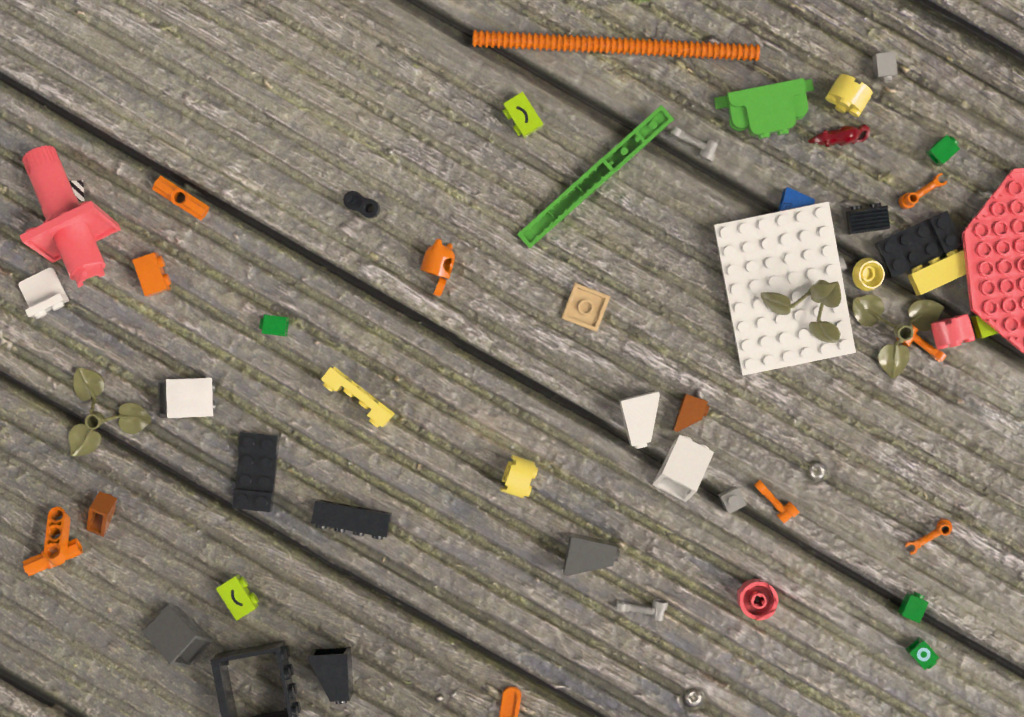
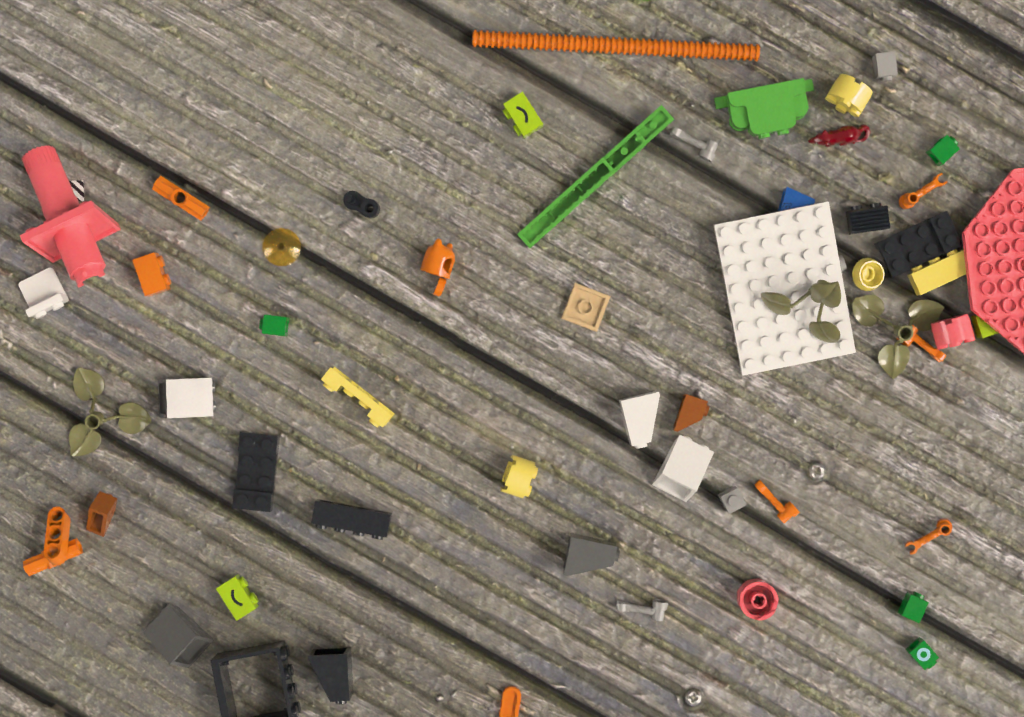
none -> clear yellow dish [263,228,301,266]

